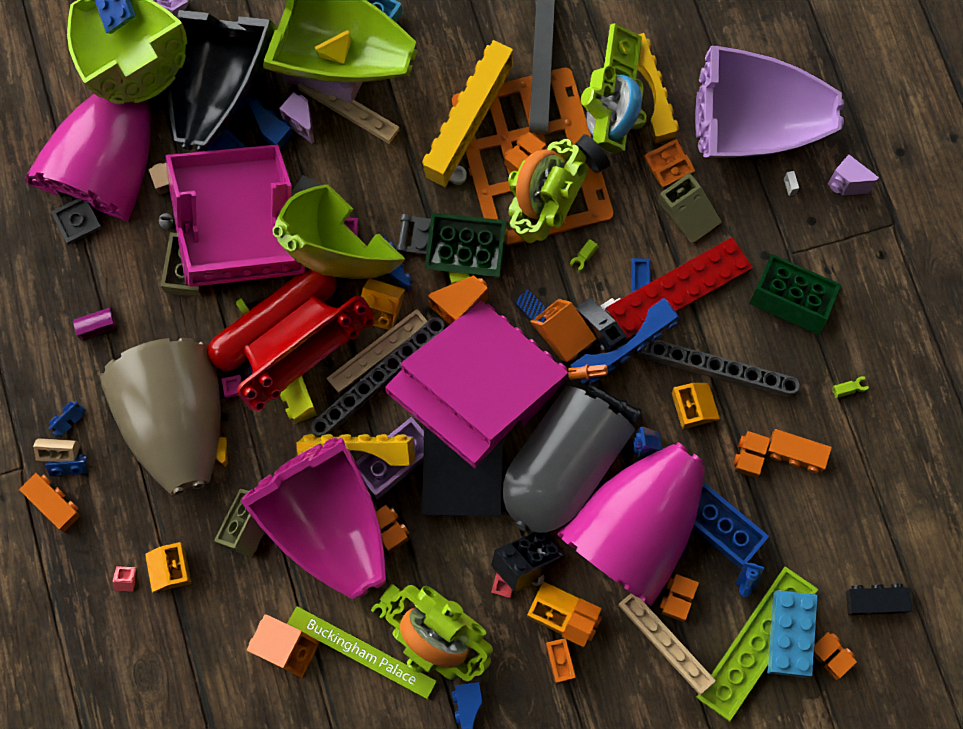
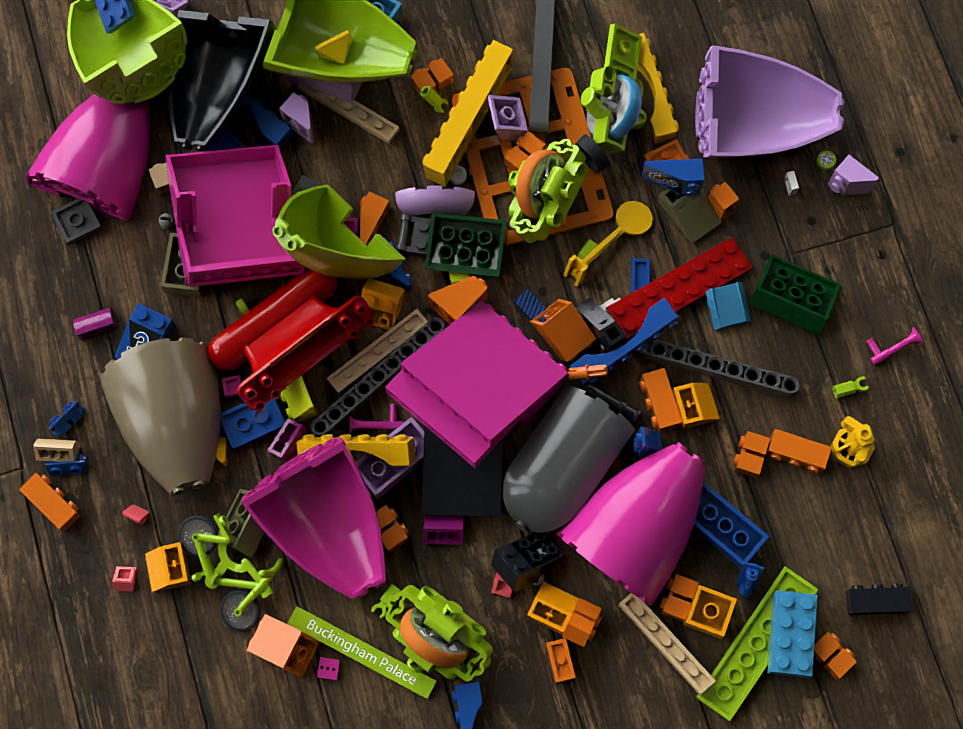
none -> blue slope [114,303,176,359]
none -> coral slope [122,505,150,525]
none -> piece [178,513,285,631]
none -> blue plate [221,399,285,450]
none -> magenta brick [267,418,311,463]
none -> dark pink tile [317,657,340,681]
none -> dark pink piece [349,404,403,434]
none -> orange slope [360,191,390,246]
none -> lavender brick [395,186,475,216]
none -> orange piece [411,58,454,100]
none -> lime bar [420,85,448,113]
none -> magenta brick [423,515,464,545]
none -> lavender slope [487,95,528,141]
none -> yellow piece [563,201,653,287]
none -> orange brick [639,368,682,432]
none -> blue slope [642,158,704,196]
none -> light orange brick [683,585,737,639]
none -> dark azure slope [706,282,751,331]
none -> orange piece [708,182,739,221]
none -> lime tile [817,151,836,170]
none -> yellow piece [831,416,875,469]
none -> dark pink piece [866,327,923,366]

